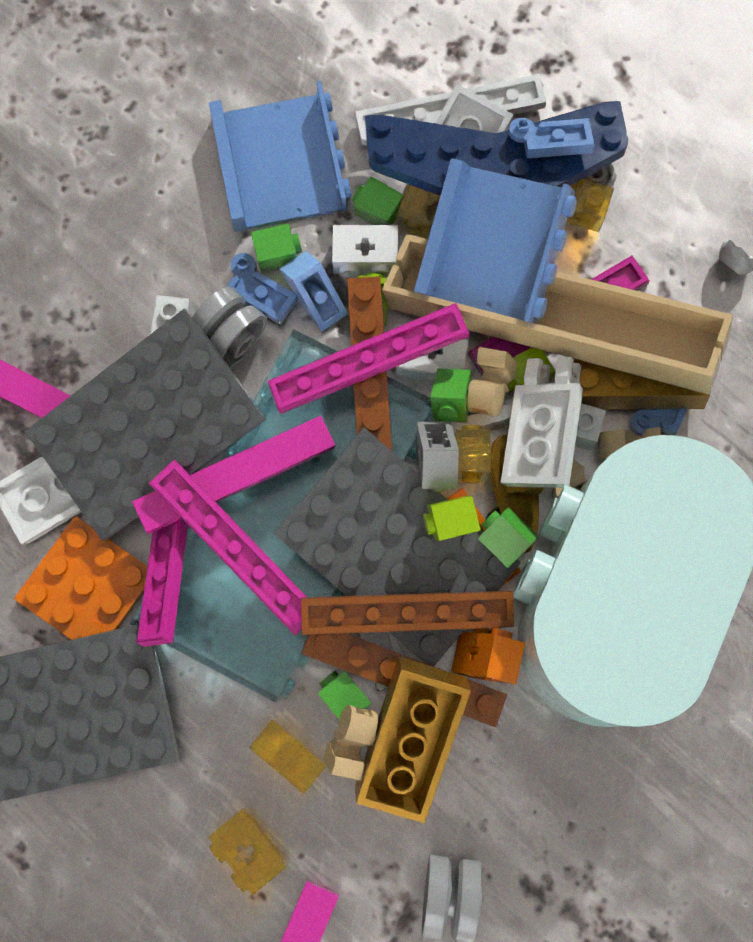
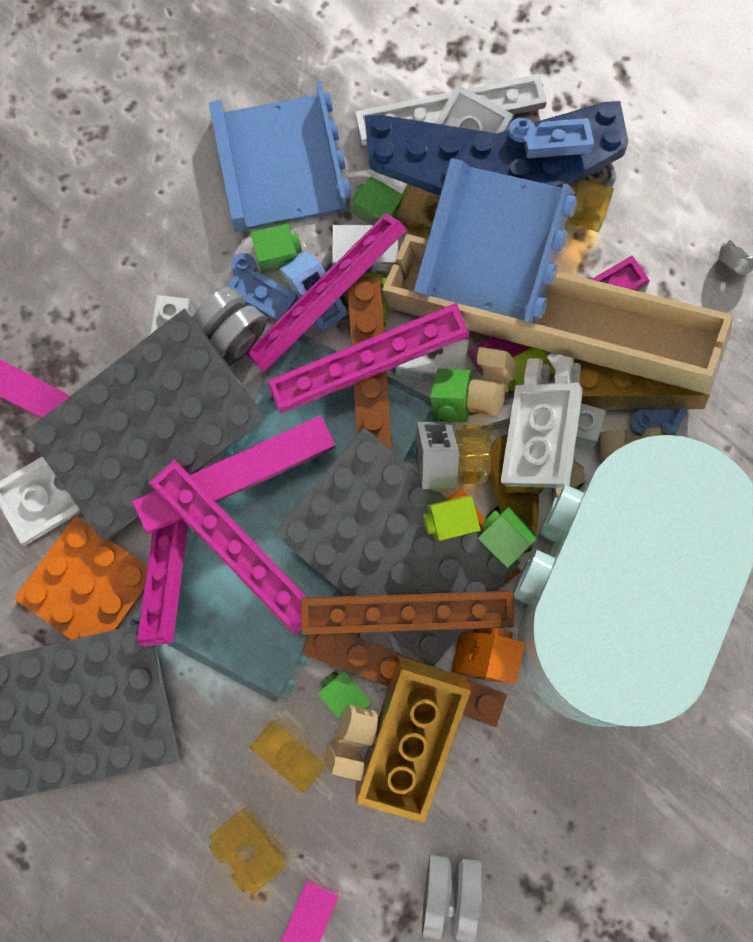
none -> dark pink tile [246,213,407,372]

